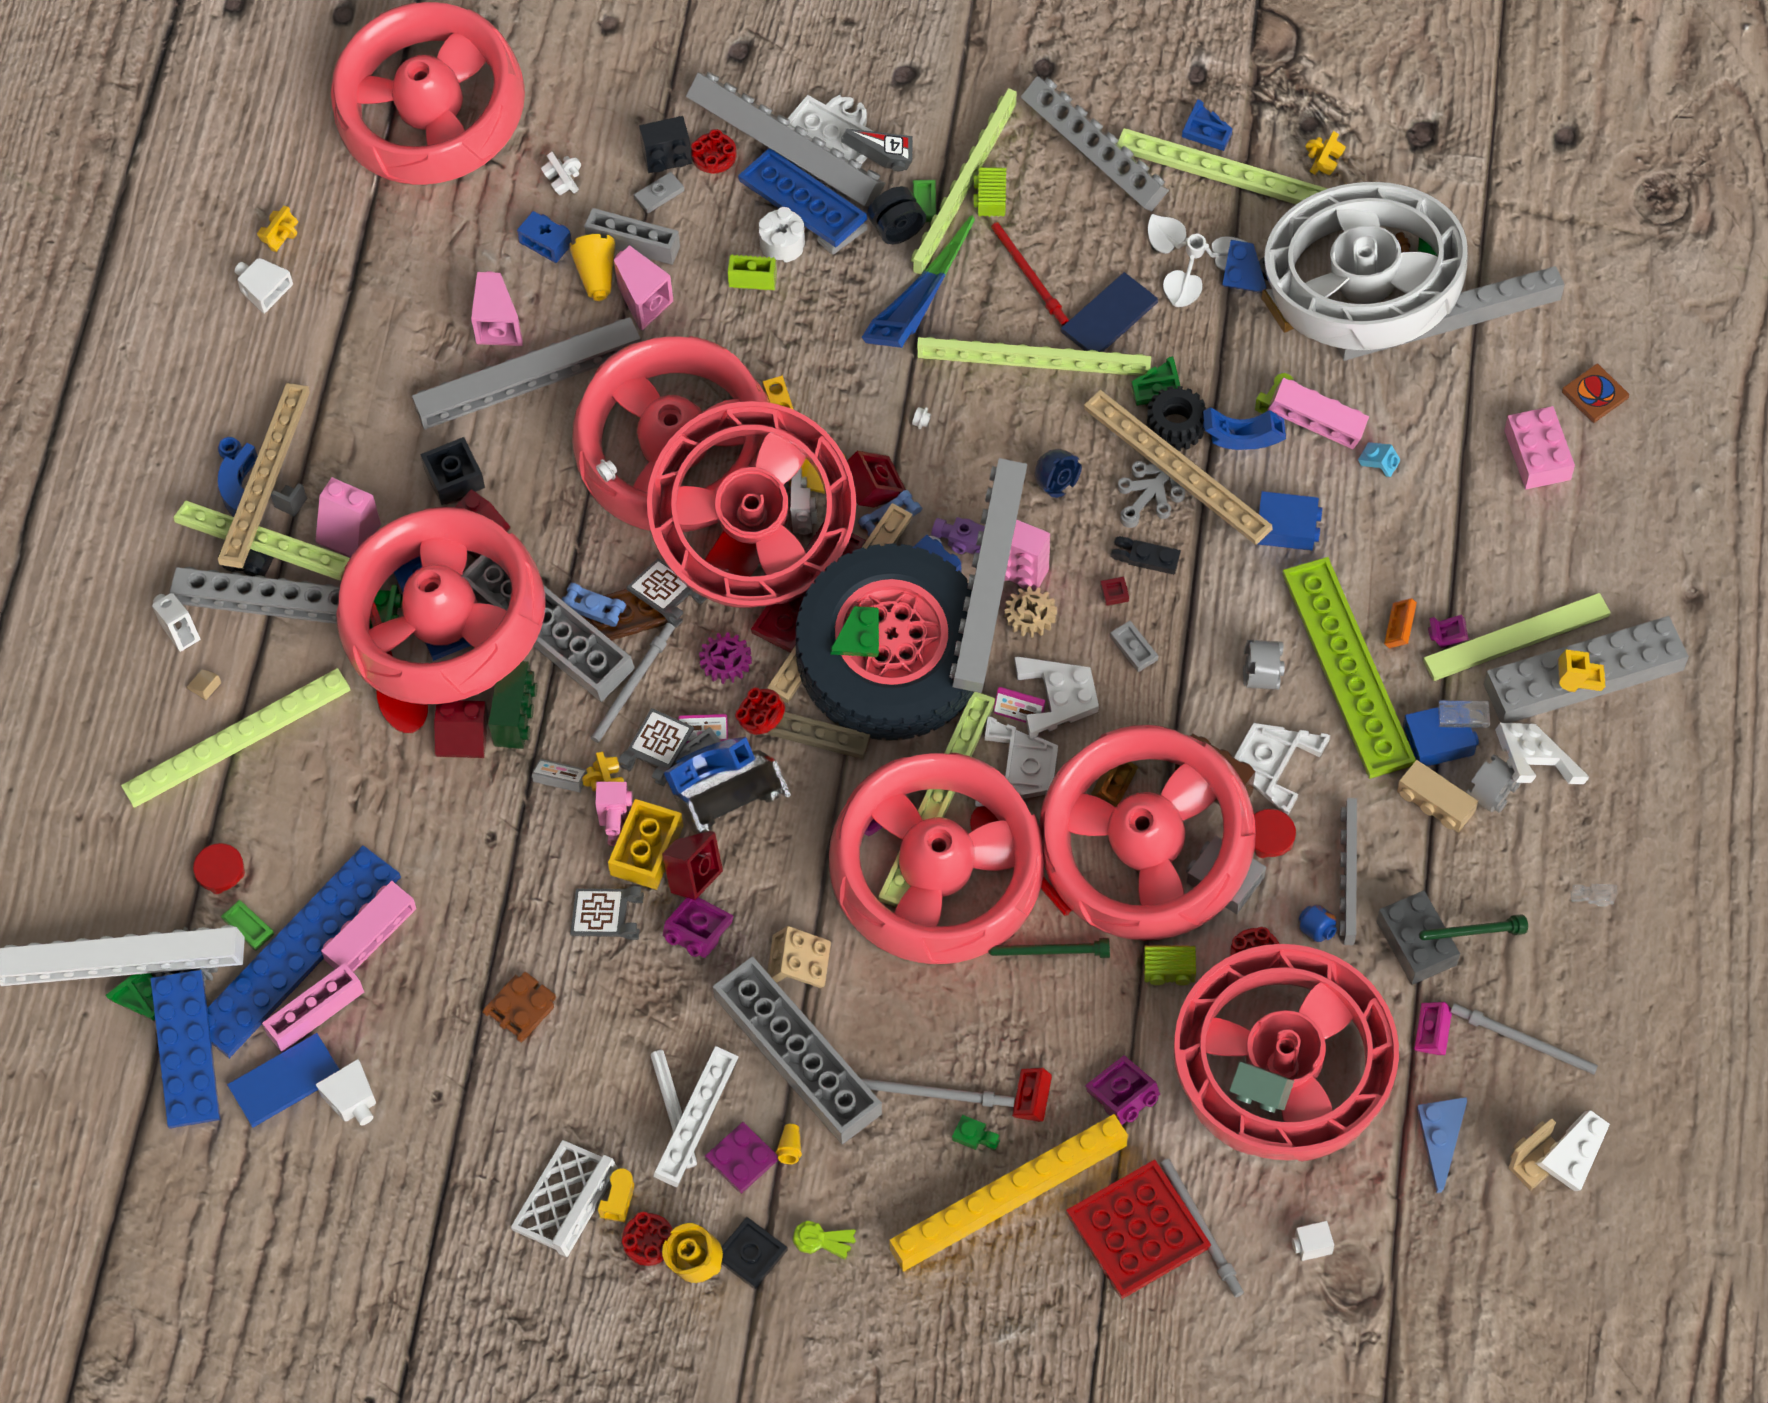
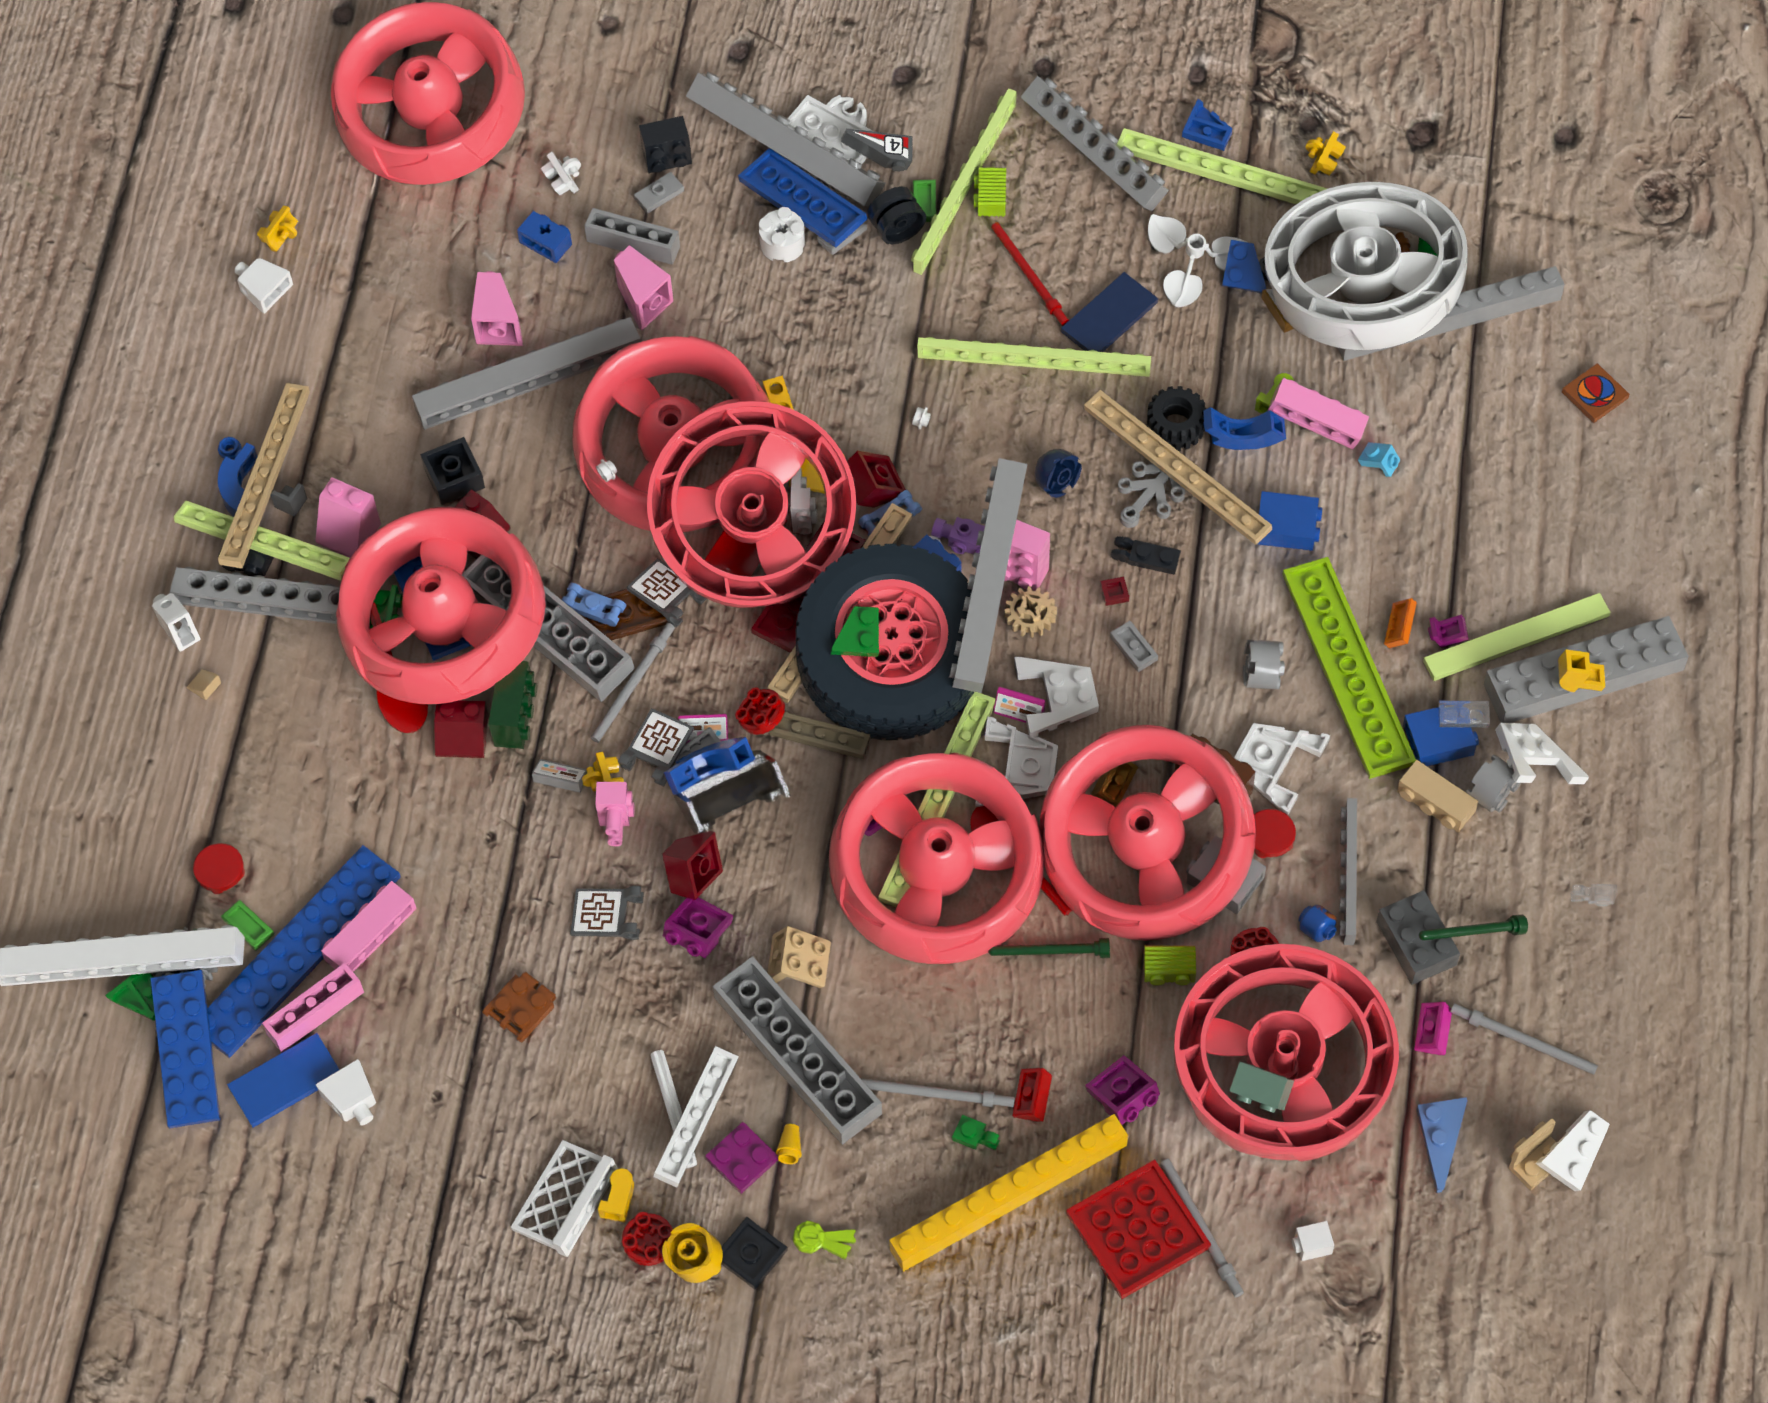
yellowish green plate [121,668,351,808] -> none
yellow cone [569,234,615,301] -> none
yellow brick [608,799,684,890] -> none
red tile [691,129,737,174] -> none
magenta gear [699,632,752,684] -> none
lime brick [728,254,777,290] -> none
blue plate [862,215,975,348] -> none
green wing [1131,356,1181,406] -> none
bright pink brick [1504,406,1575,490] -> none

